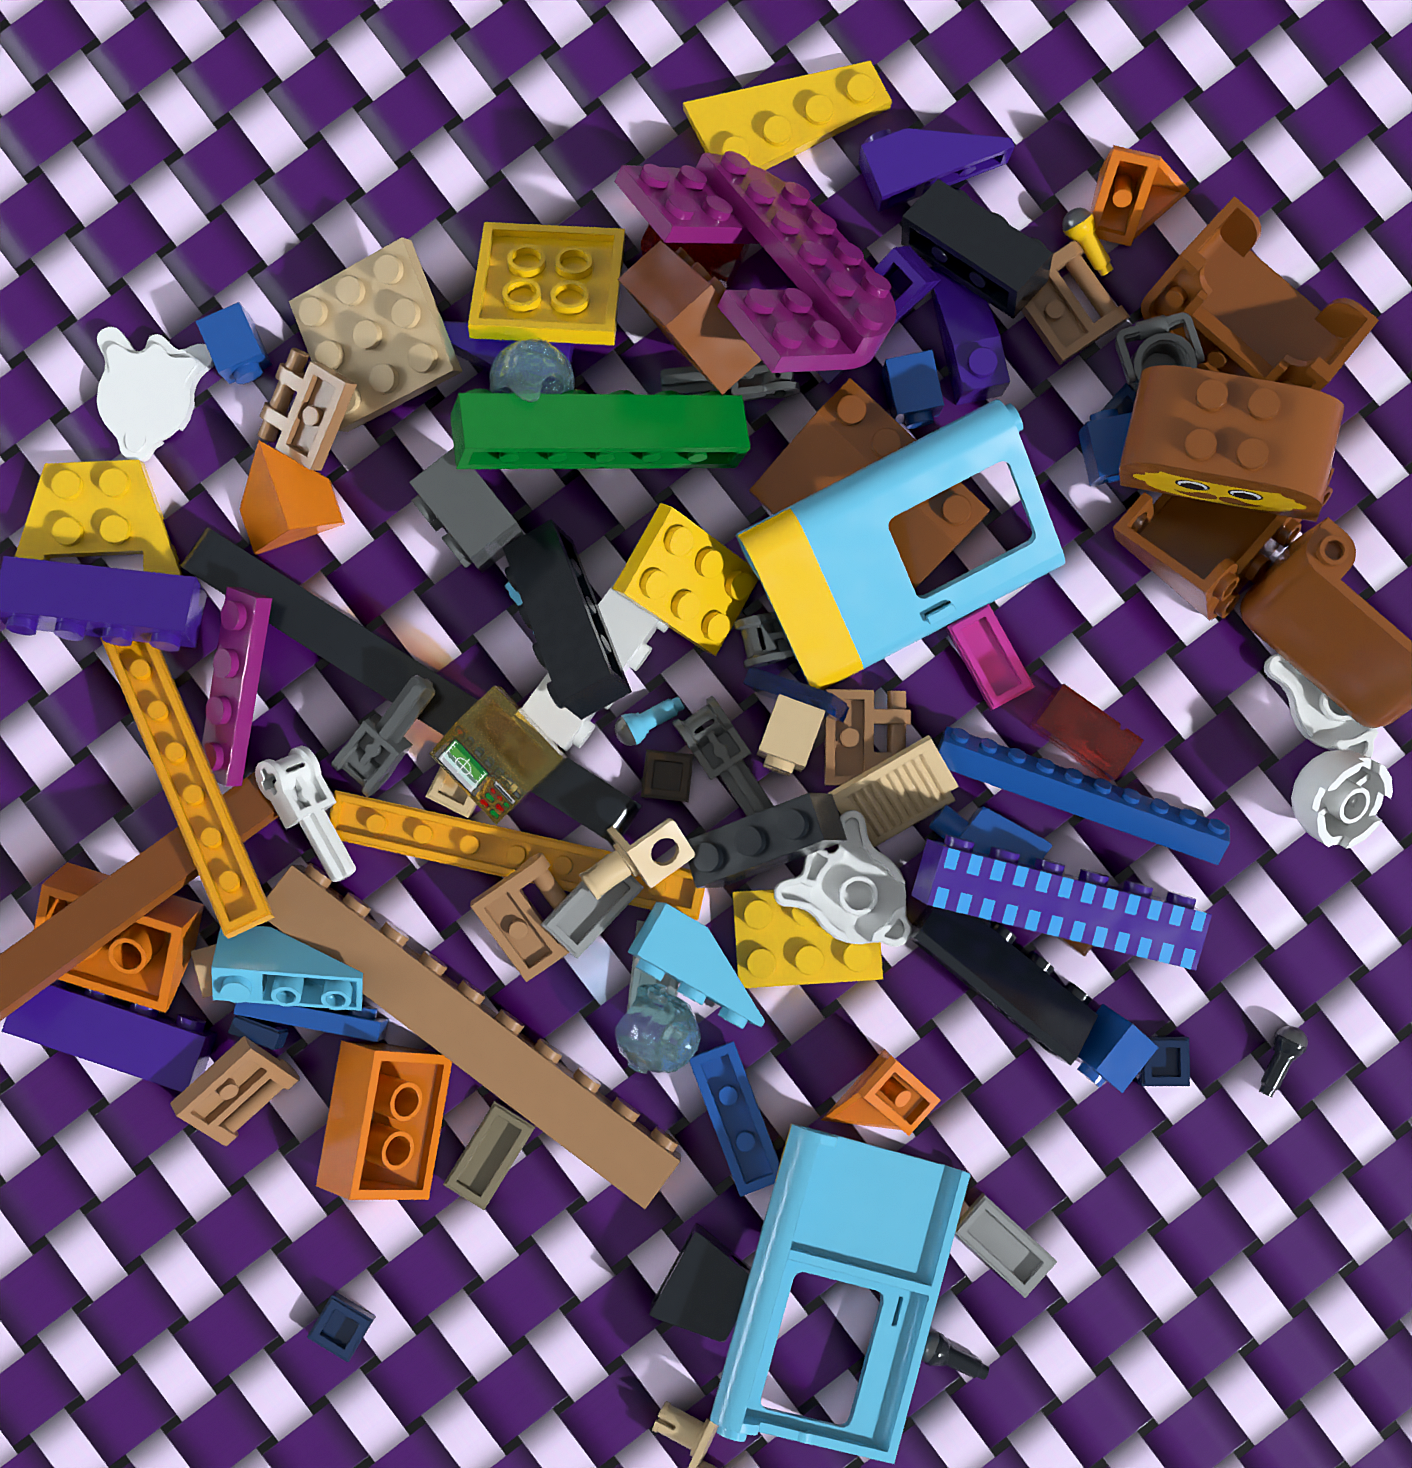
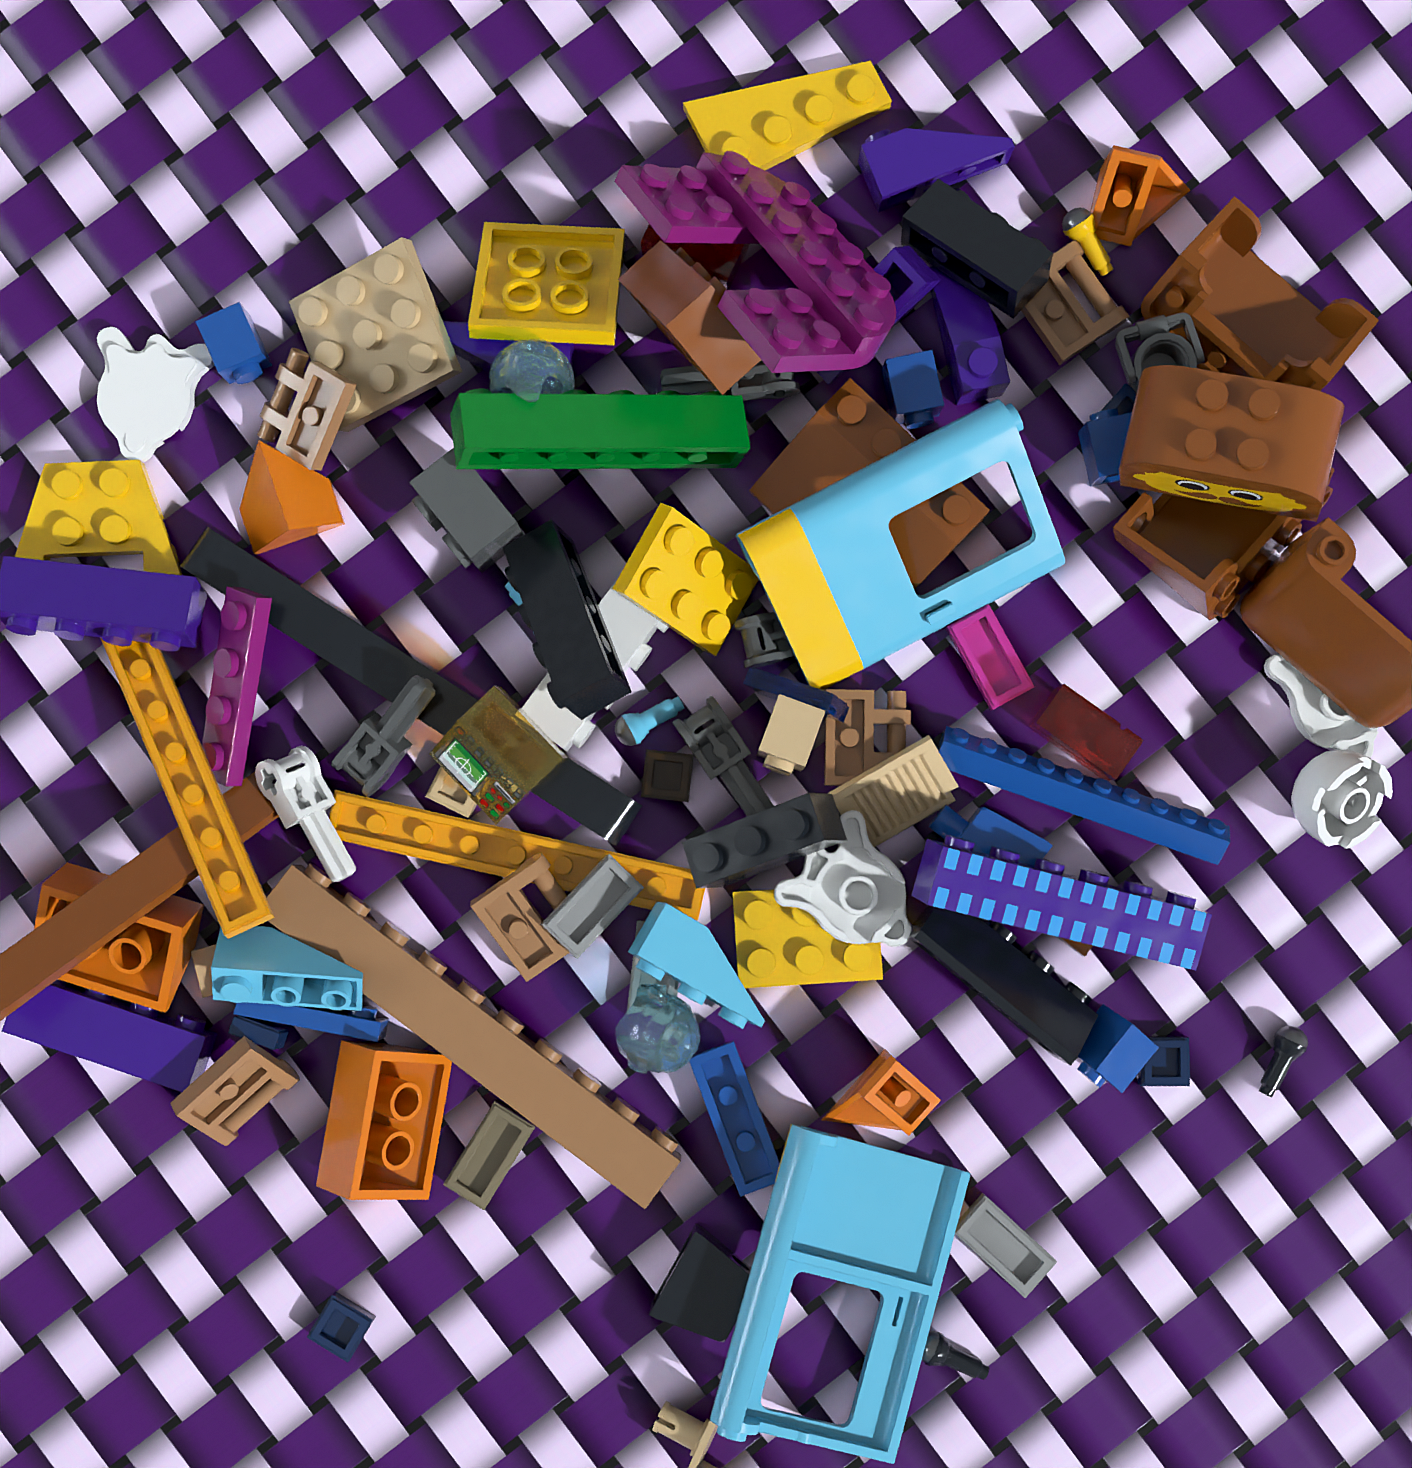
tan bracket [579,818,695,900] -> none

